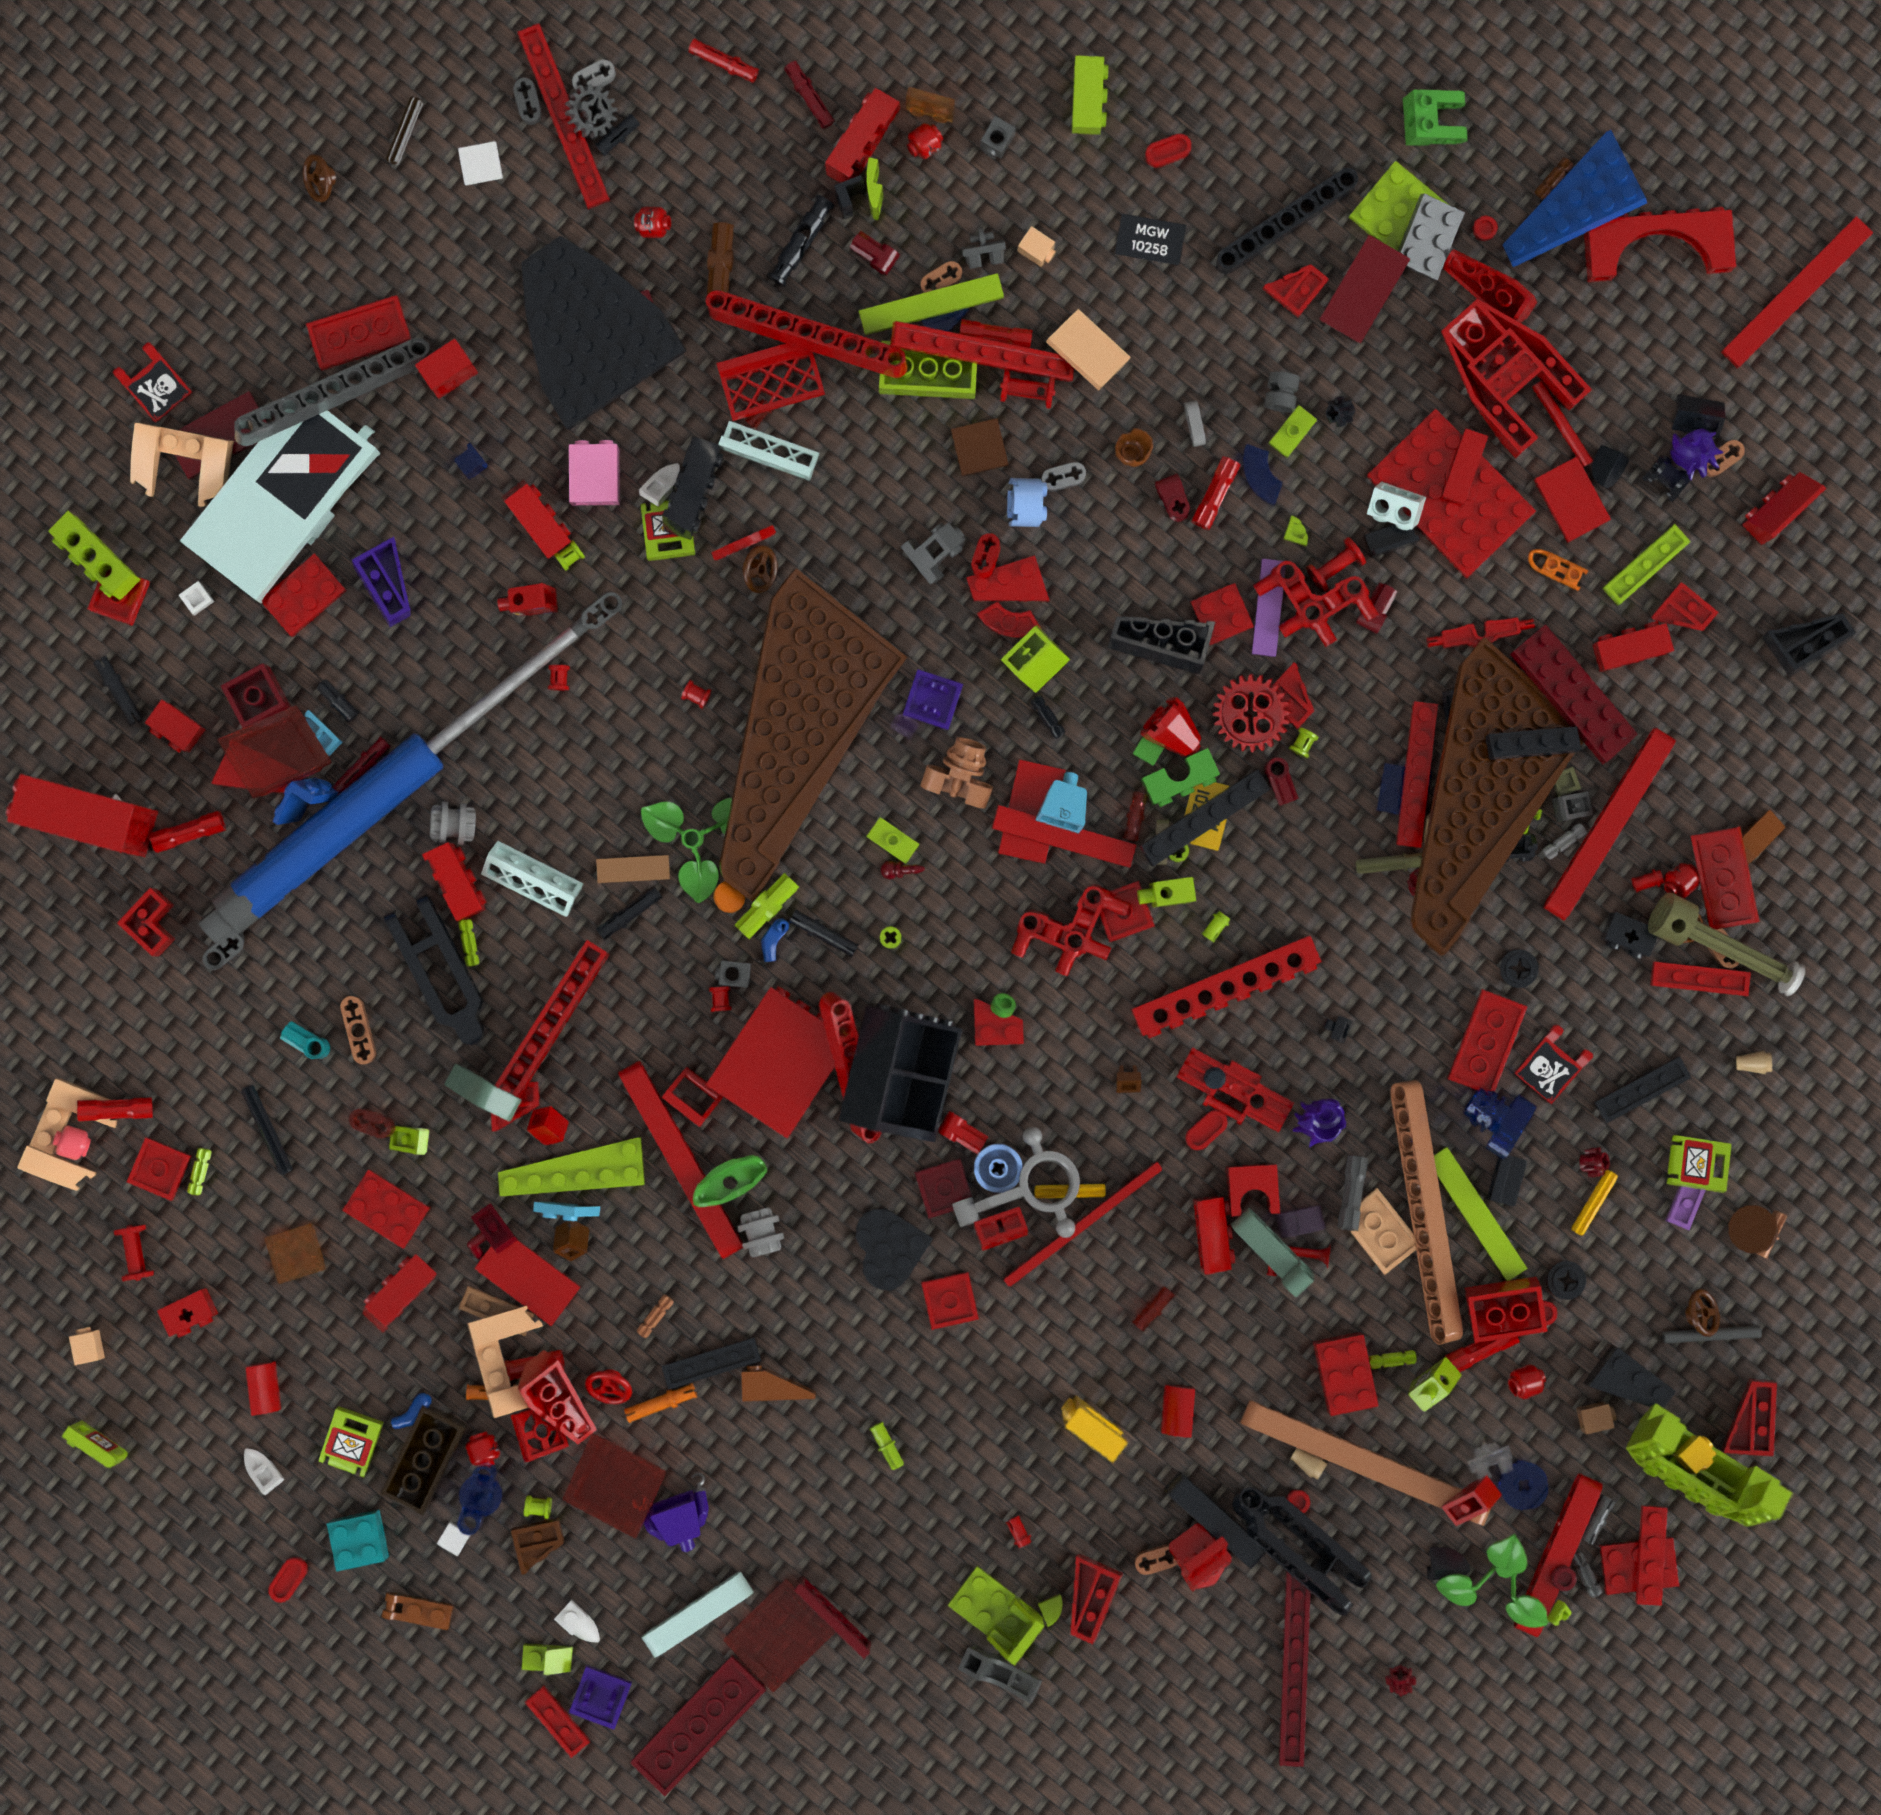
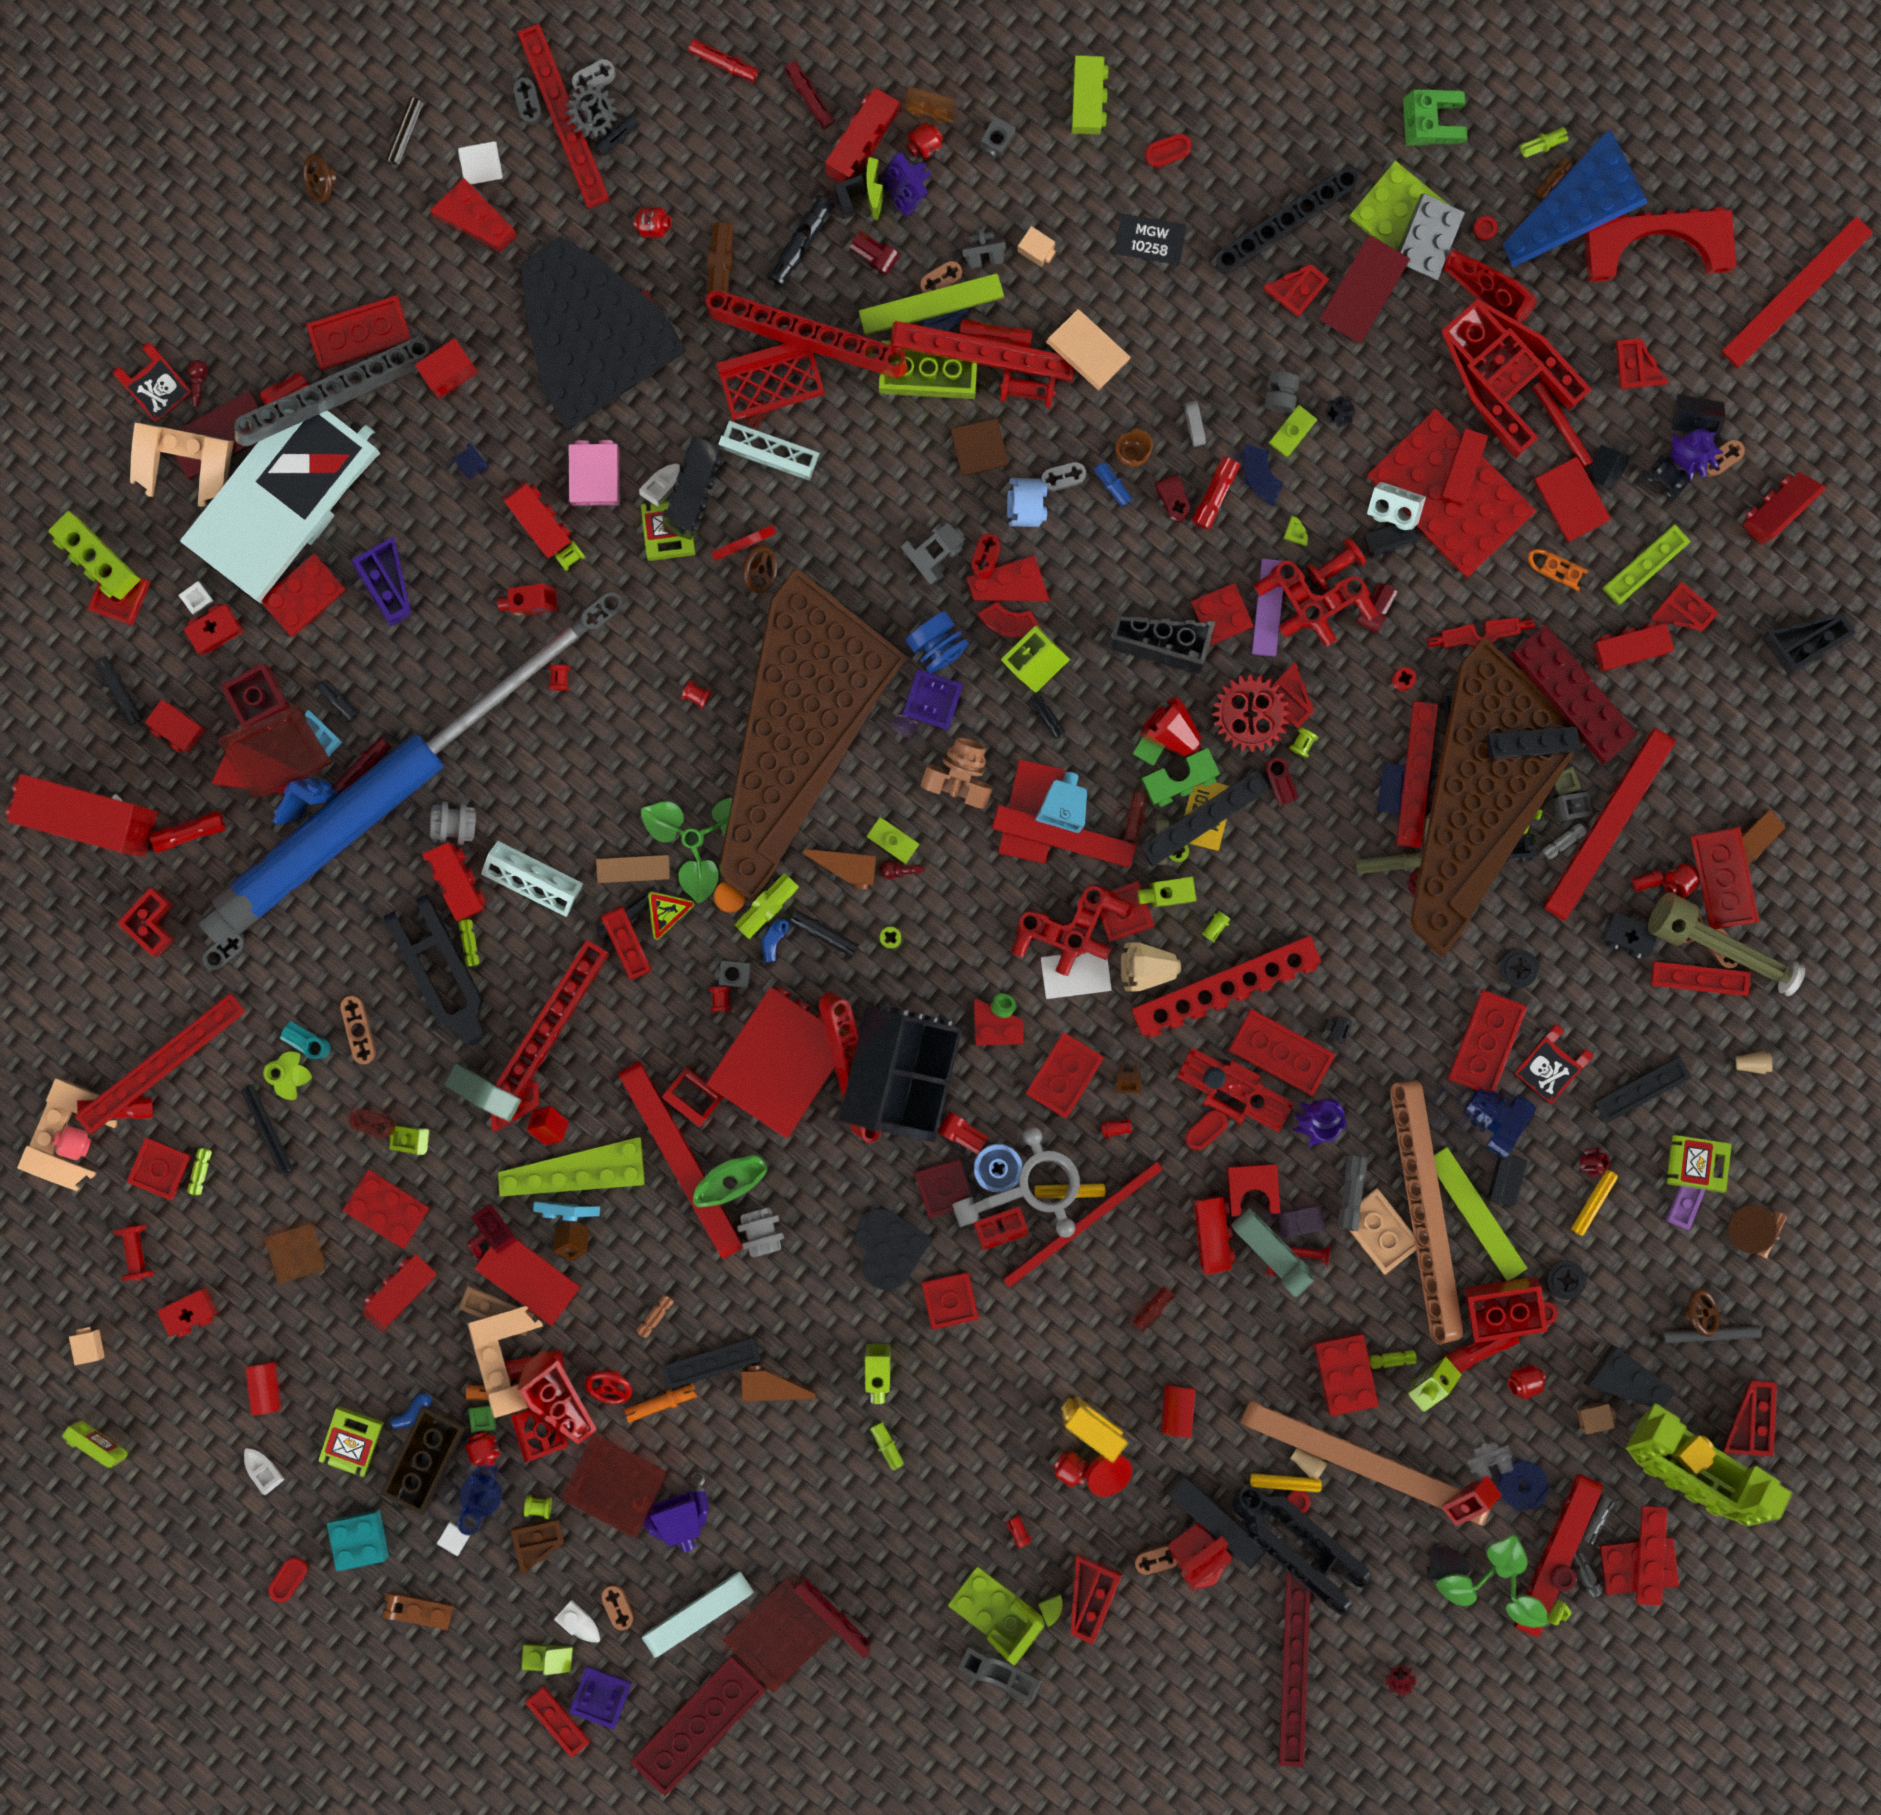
none -> red tile [75,993,246,1135]
none -> red brick [183,604,245,656]
none -> dark red bar [188,360,208,407]
none -> red piece [260,372,309,405]
none -> lime plate [263,1052,312,1100]
none -> red wedge [430,178,517,253]
none -> bright green tile [468,1405,496,1433]
none -> red tile [600,905,652,980]
none -> nougat beam [602,1584,634,1631]
none -> piece [648,891,694,940]
none -> dark orange slope [803,849,877,890]
none -> lime torso [865,1344,890,1404]
none -> dark purple plate [879,152,931,217]
none -> blue wheel [905,611,969,674]
none -> red plate [1025,1032,1105,1119]
none -> white sticker [1041,953,1111,999]
none -> red head [1053,1451,1089,1487]
none -> red tile [1085,1453,1132,1497]
none -> blue axle [1094,462,1133,507]
none -> red pin [1101,1118,1132,1139]
none -> tan cone [1121,943,1181,991]
none -> red tile [1227,1008,1336,1097]
none -> yellow axle [1250,1473,1322,1492]
none -> red bush [1391,667,1416,691]
none -> lime axle [1520,127,1568,157]
none -> red wing [1615,338,1668,390]

